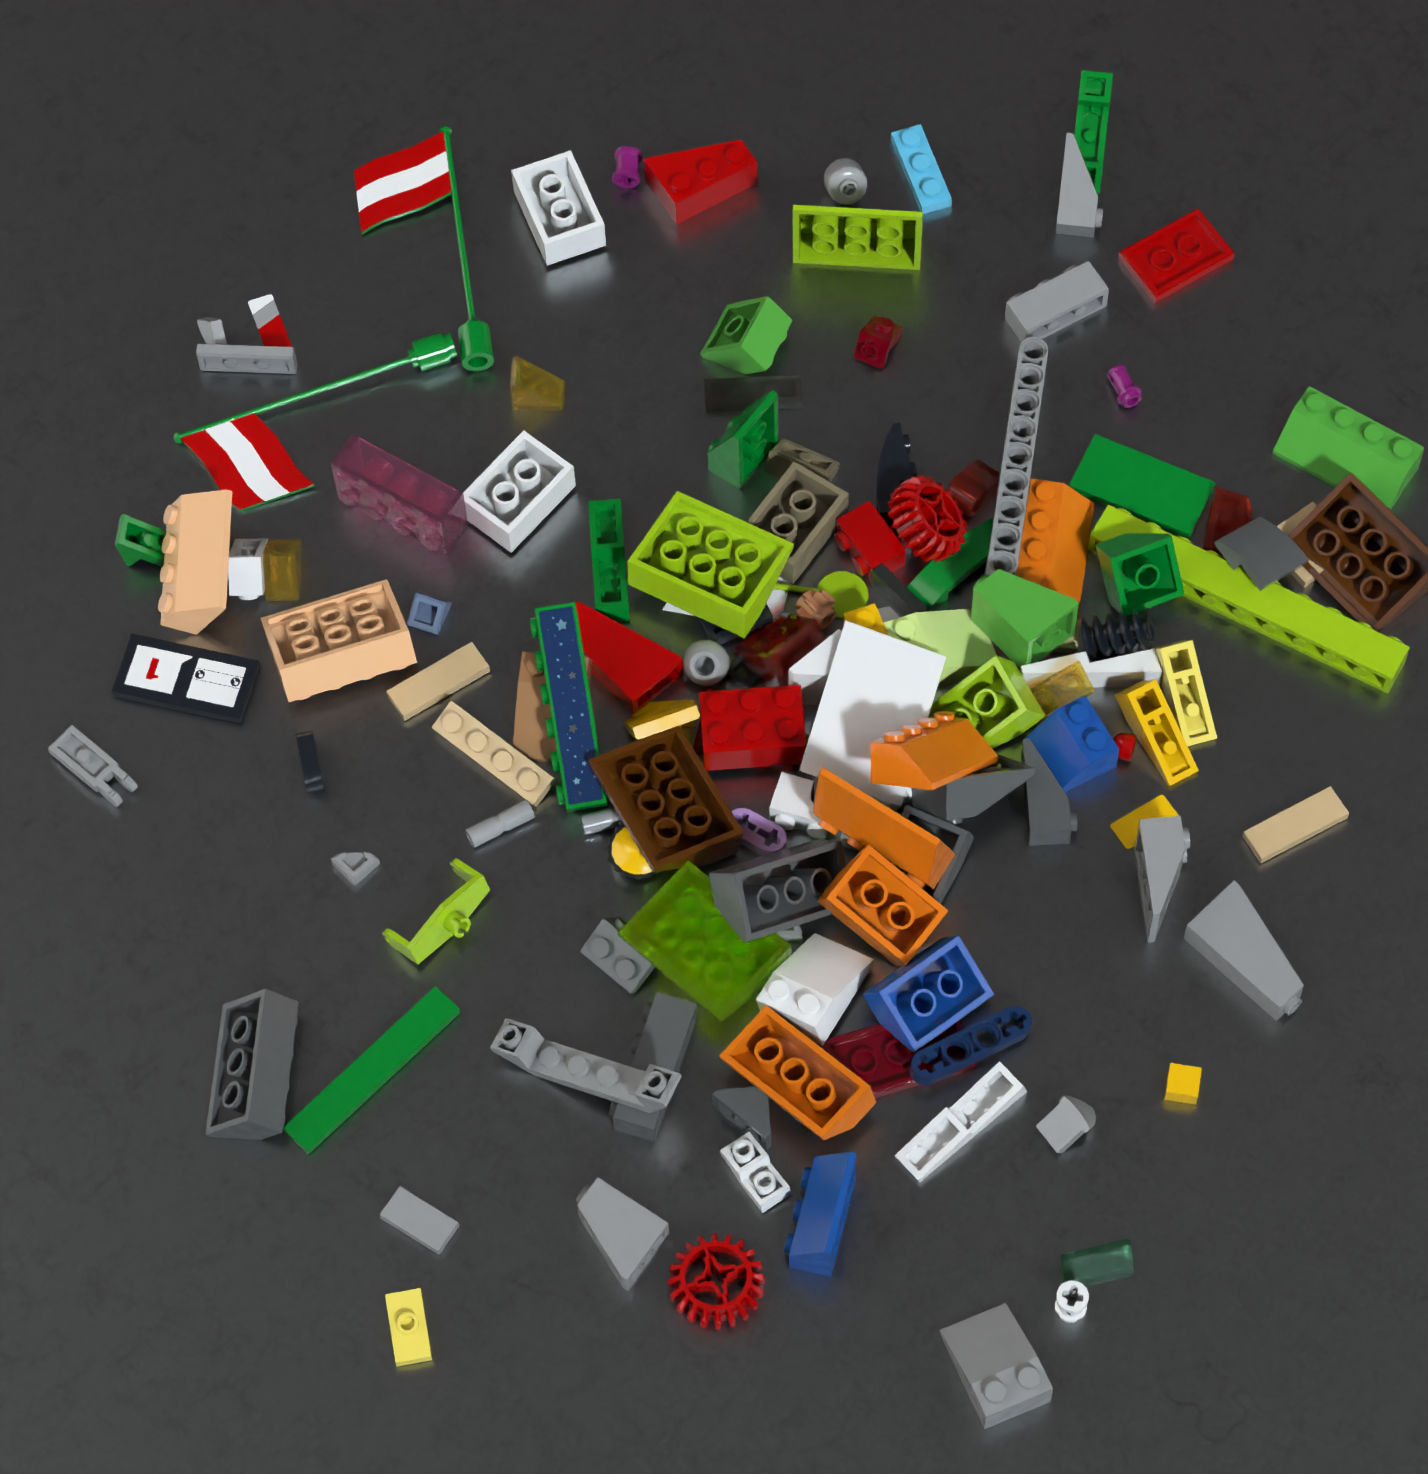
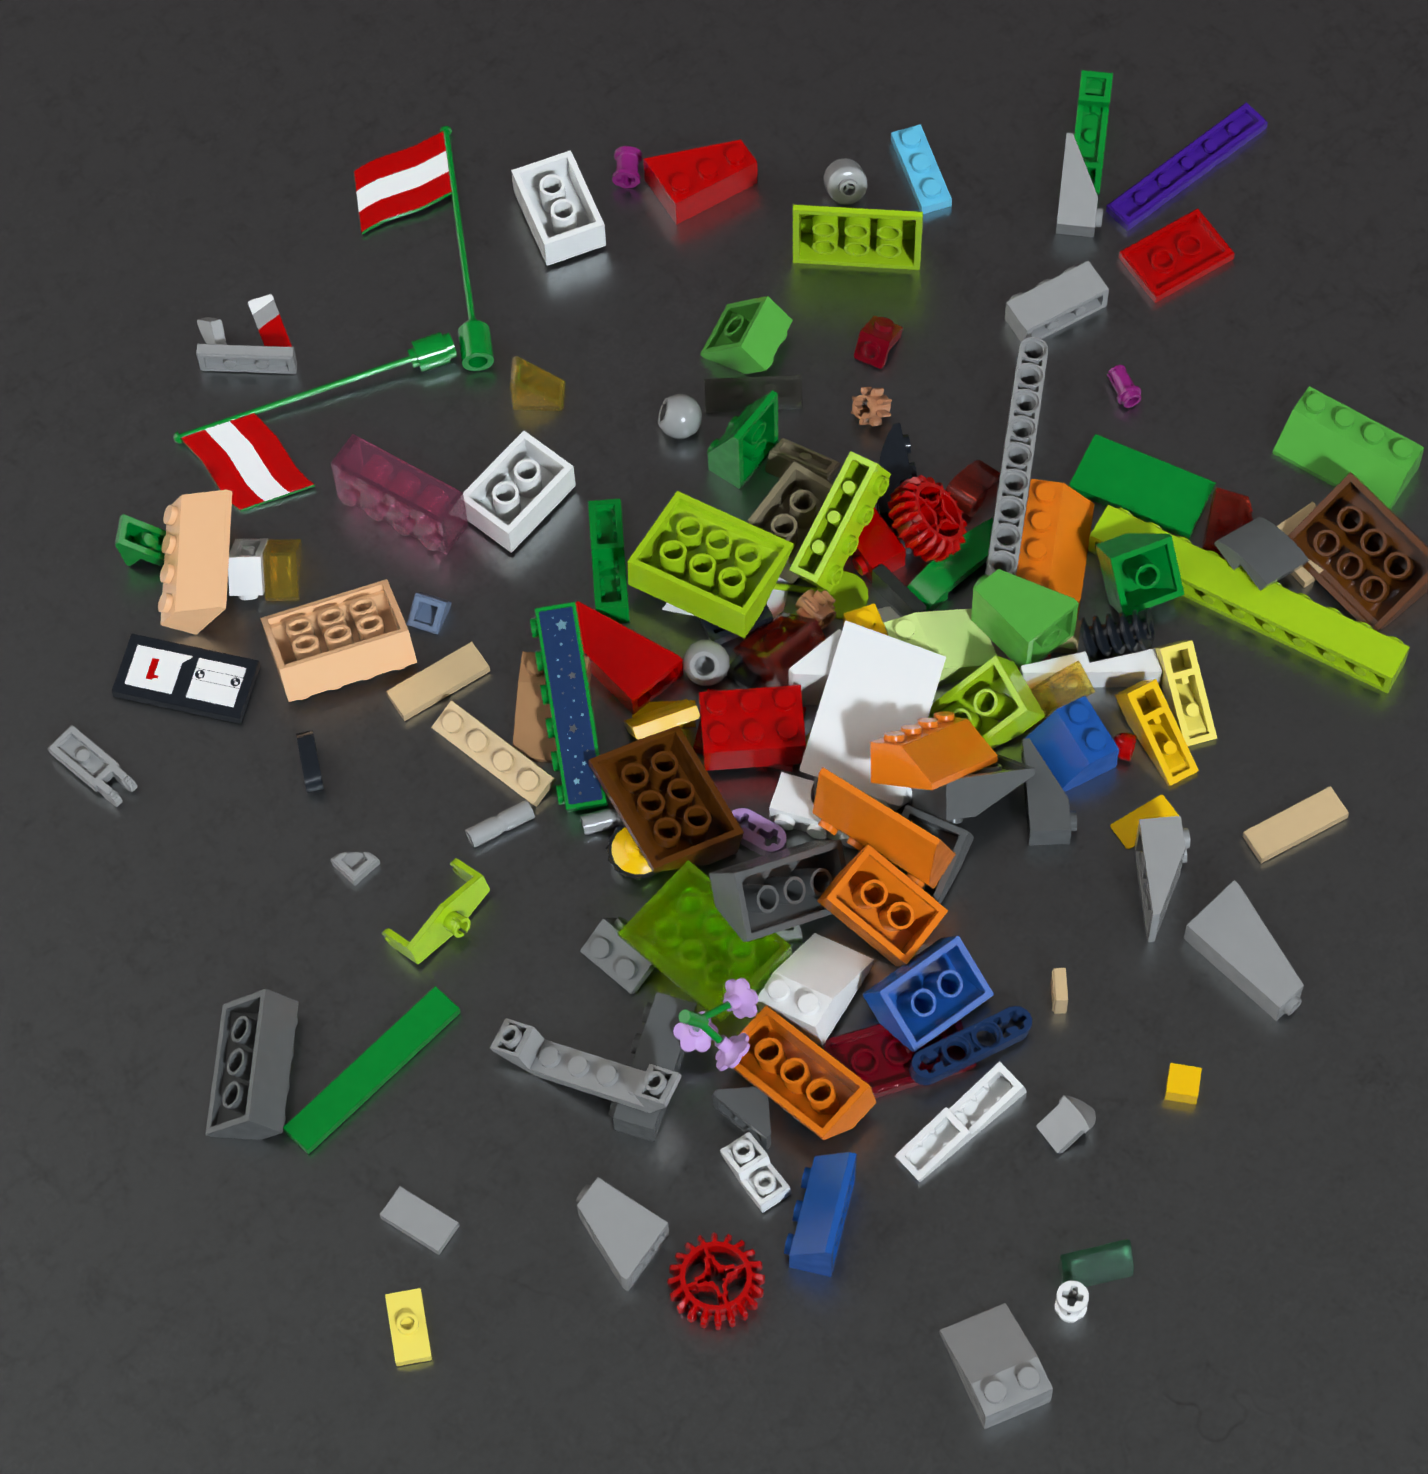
none -> light grey piece [658,394,702,439]
none -> lavender plant [673,978,759,1071]
none -> lime brick [789,451,891,592]
none -> nougat gear [851,387,892,426]
none -> tan tile [1050,968,1068,1014]
none -> dark purple tile [1106,102,1268,231]

